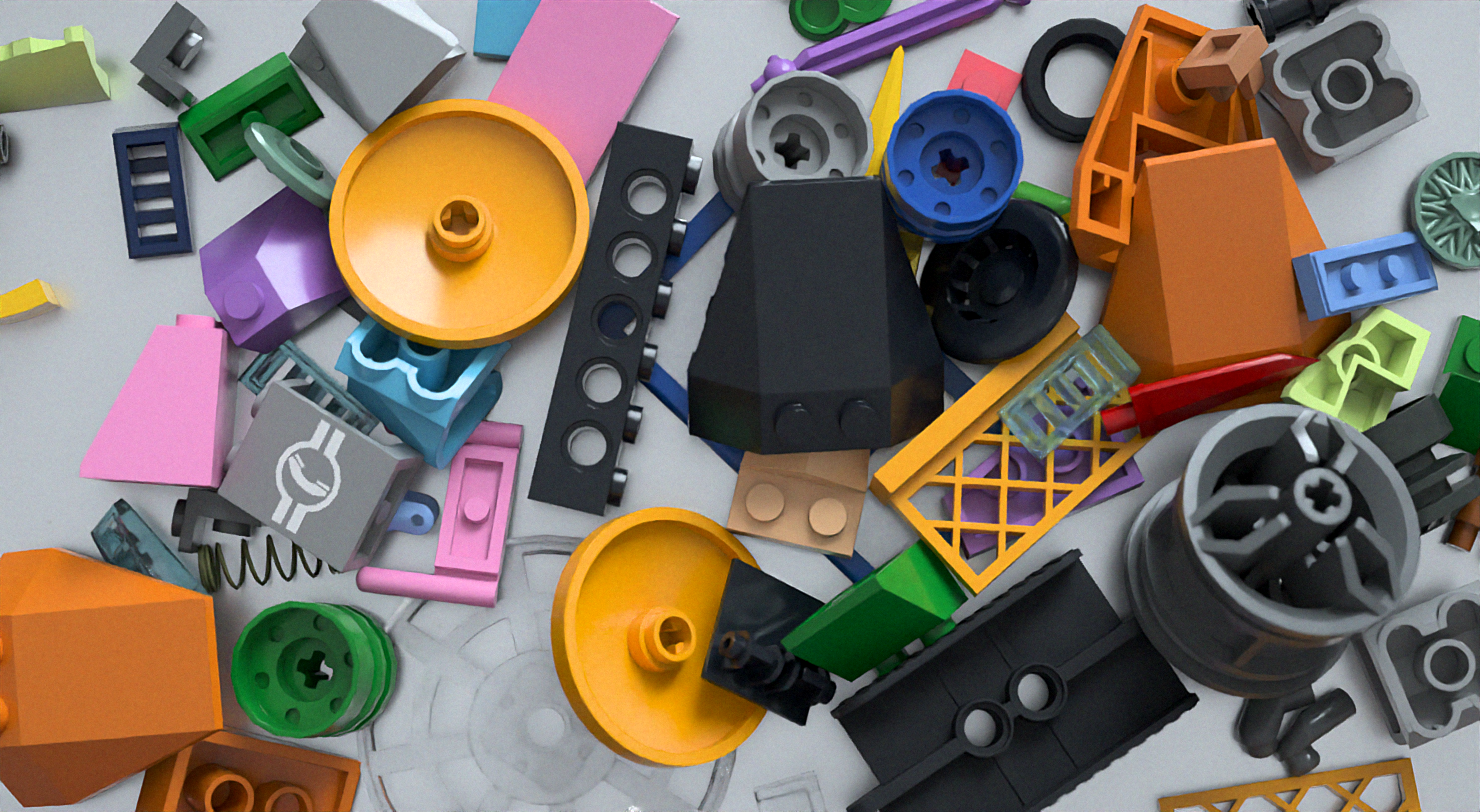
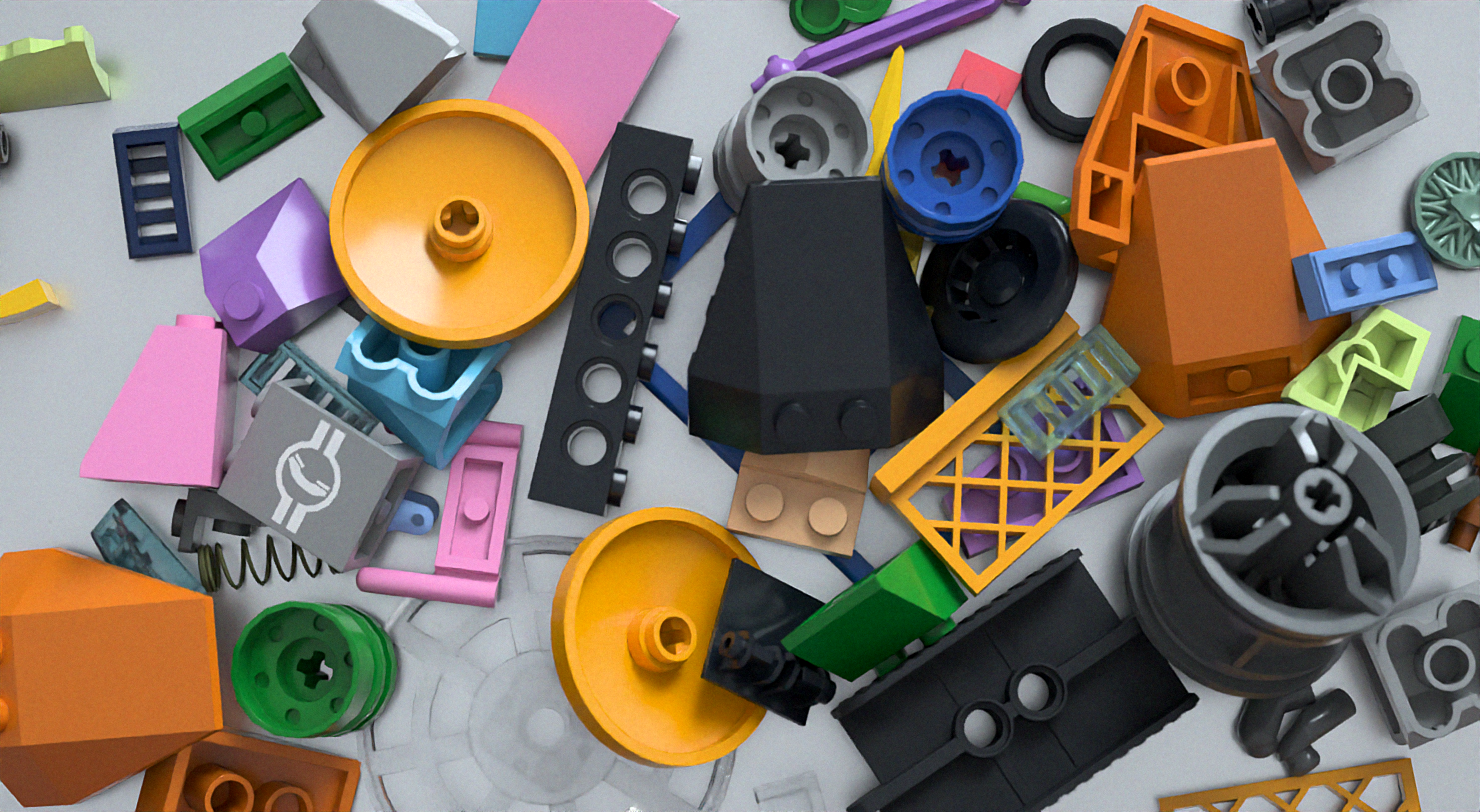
dark grey bracket [130,1,205,107] -> none
sand green wheel [244,122,336,211] -> none
red bar [1099,353,1322,439] -> none
nougat tile [1177,25,1269,103] -> none

